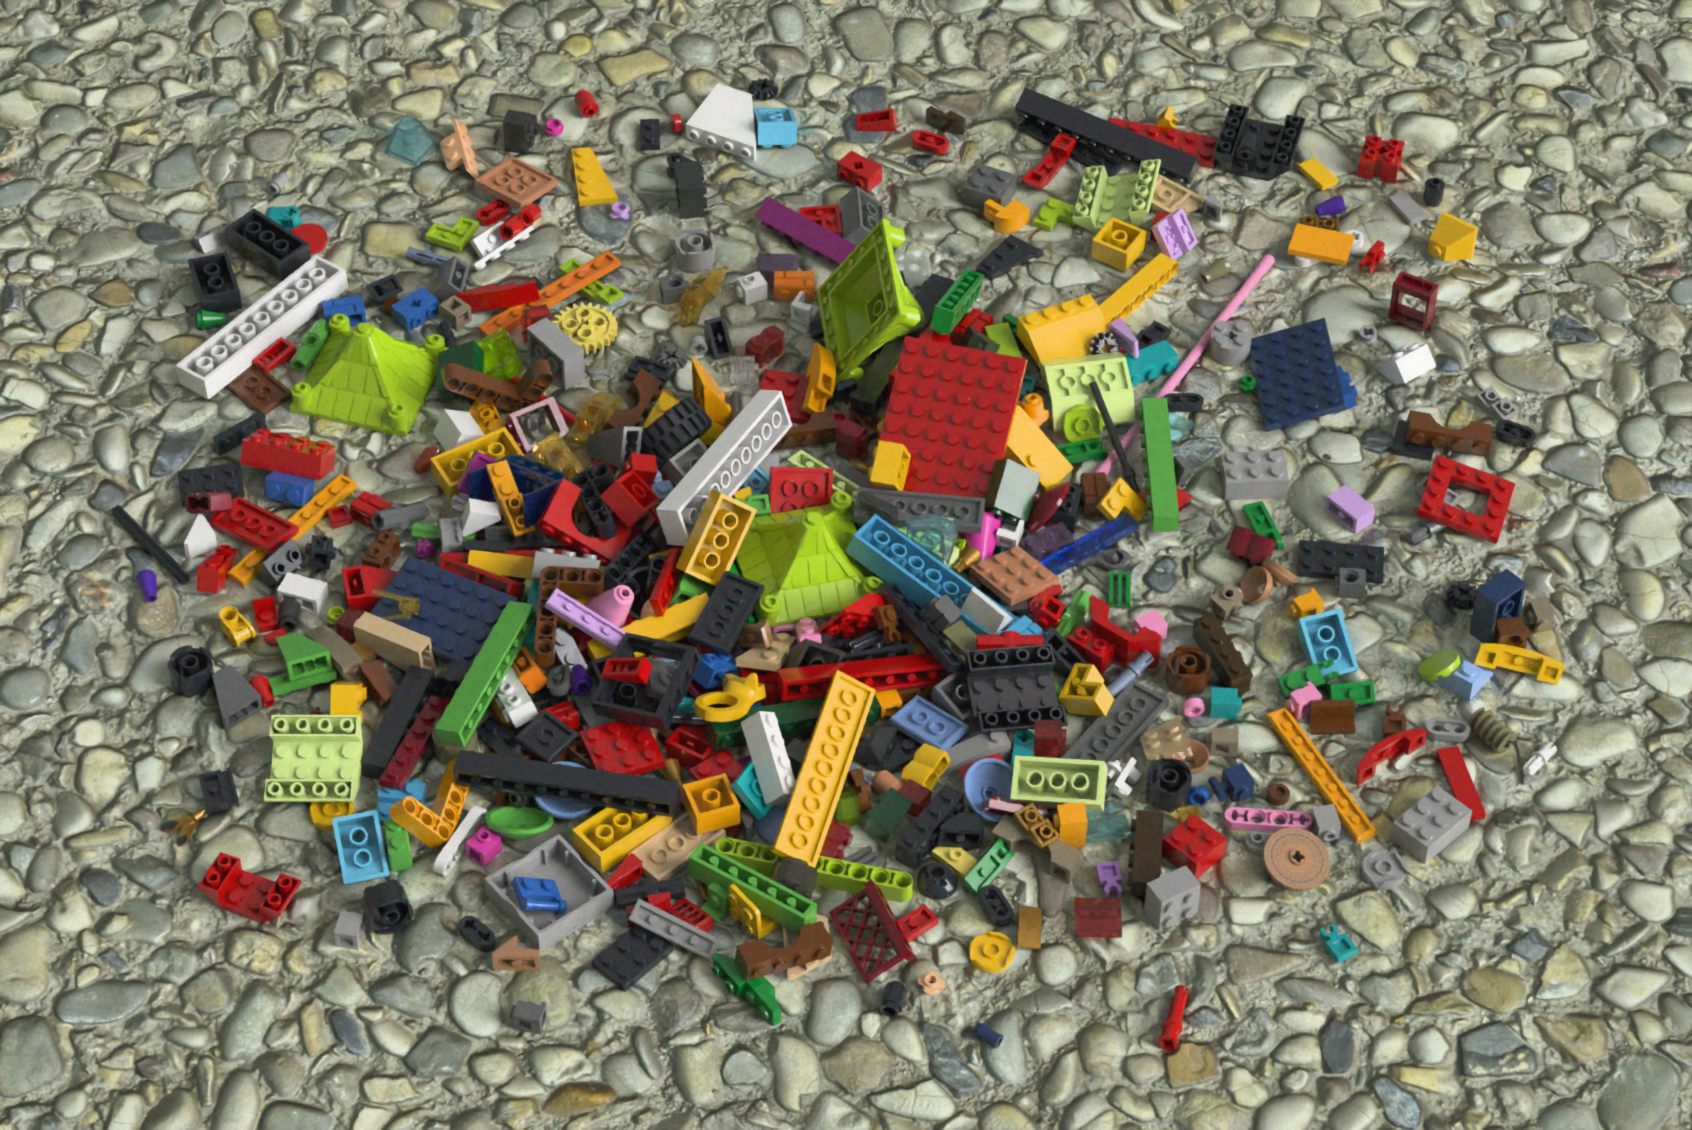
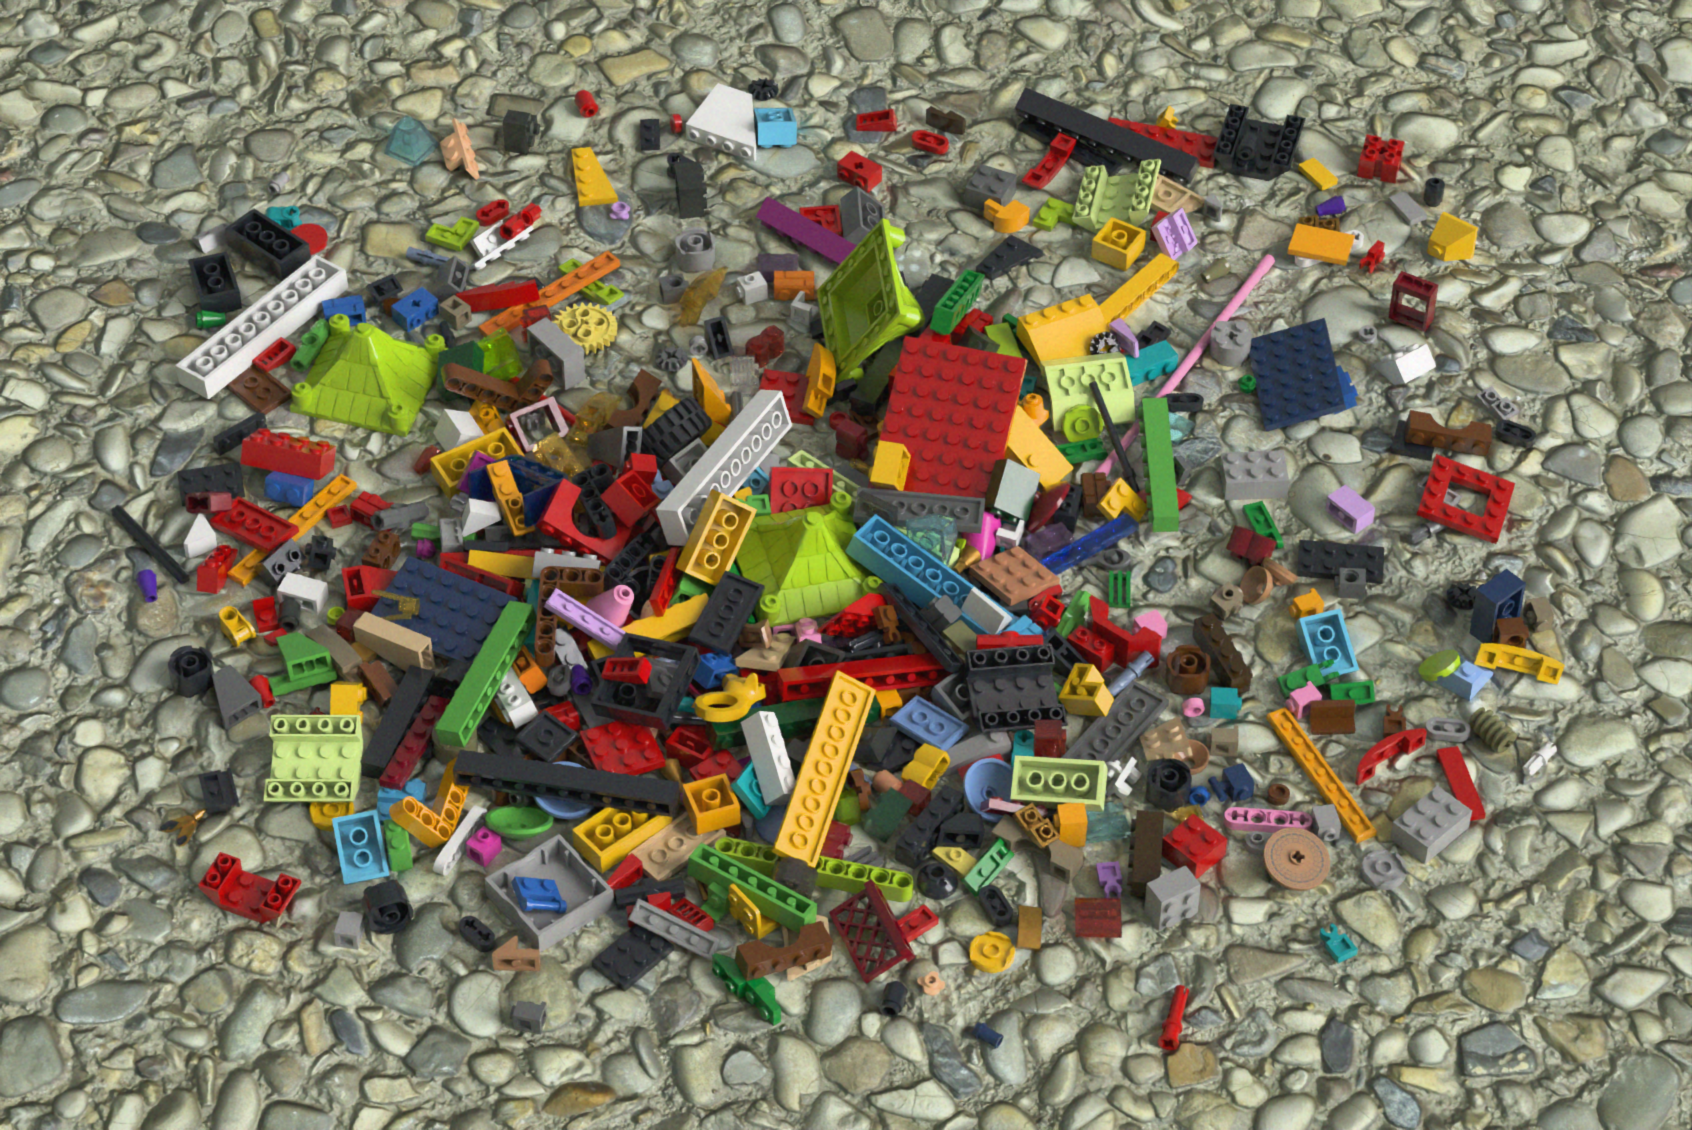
nougat plate [475,156,558,210] -> none
dark pink plate [544,118,564,136] -> none
black plate [624,355,673,391] -> none
reddish brown arch [772,410,838,450] -> none

